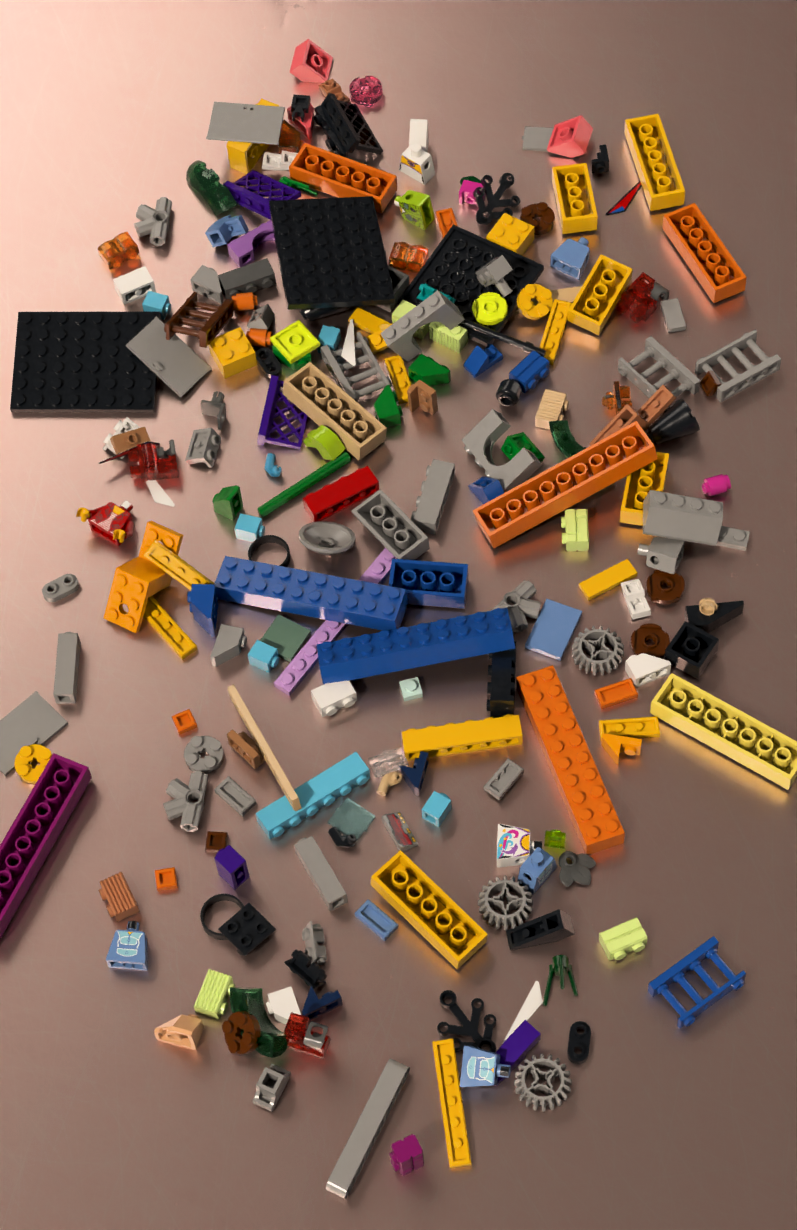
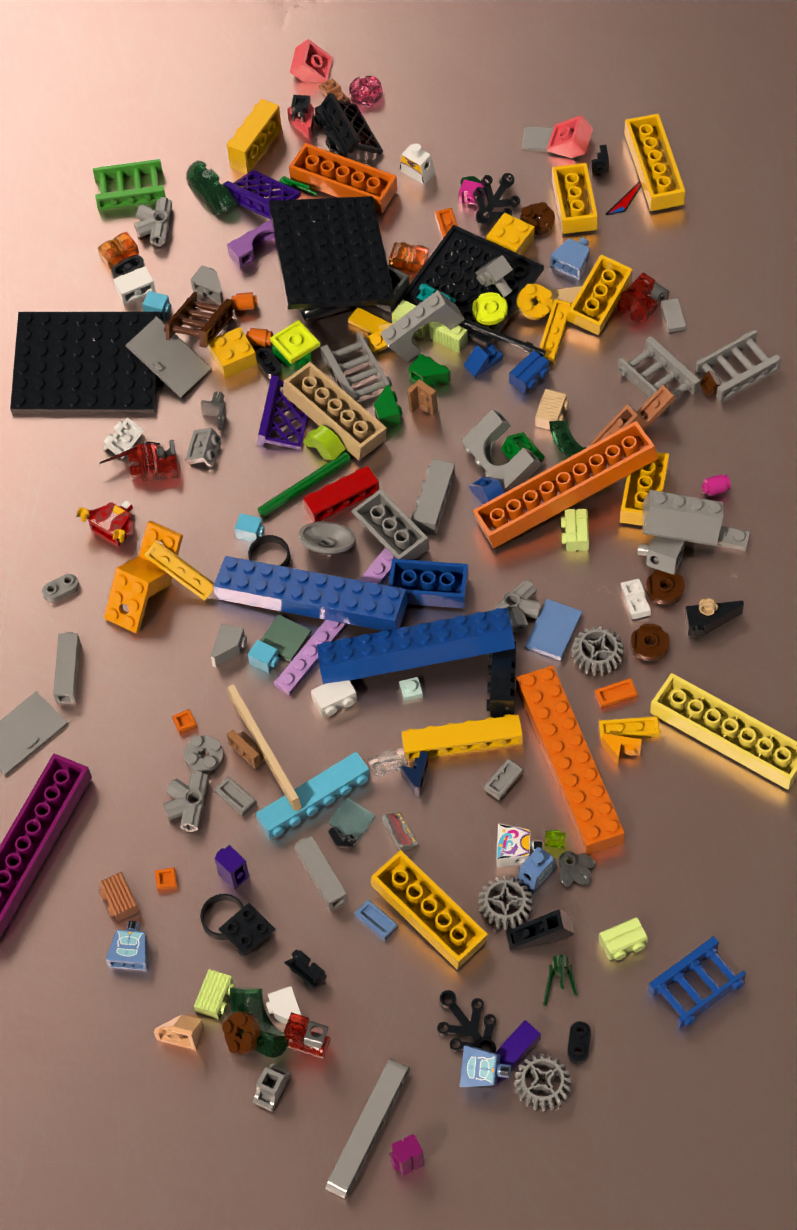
yellow plate [14,744,52,784] -> none
medium nougat plate [110,427,151,455] -> none
white sticker [137,461,175,507] -> none
yellow tile [143,596,198,660] -> none
blue slope [187,584,219,637] -> none
medium blue brick [205,215,249,247] -> none
reddish brown tile [205,831,228,853] -> none
light grey container [206,102,285,145] -> none
green slope [212,485,243,521] -> none
dark grey brick [218,258,276,299] -> none
light grey slope [247,304,275,329] -> none
white slope [262,150,298,171] -> none
dark azure arm [264,453,282,477] -> none
clear orange slope [278,120,304,154] -> none
light grey hinge [302,921,327,967] -> none
dark blue slope [302,986,343,1023] -> none
medium azure brick [317,325,341,353] -> none
white sticker [341,319,356,366] -> none
tan arm [377,771,403,796] -> none
yellow tile [384,355,412,404] -> none
lime torso [394,190,435,230] -> none
white slope [409,119,429,152] -> none
medium azure brick [421,791,452,827] -> none
yellow tile [432,1038,472,1169] -> none
black head [496,379,522,406] -> none
white sticker [502,981,543,1044] -> none
yellow tile [579,559,638,601] -> none
clear orange hips [601,381,632,415] -> none
white slope [625,653,671,688] -> none
black cone [646,399,700,444] -> none
orange brick [663,203,747,303] -> none
black brick [664,621,719,679] -> none
none -> bright green fence [92,159,166,211]
none -> black plate [111,255,145,279]

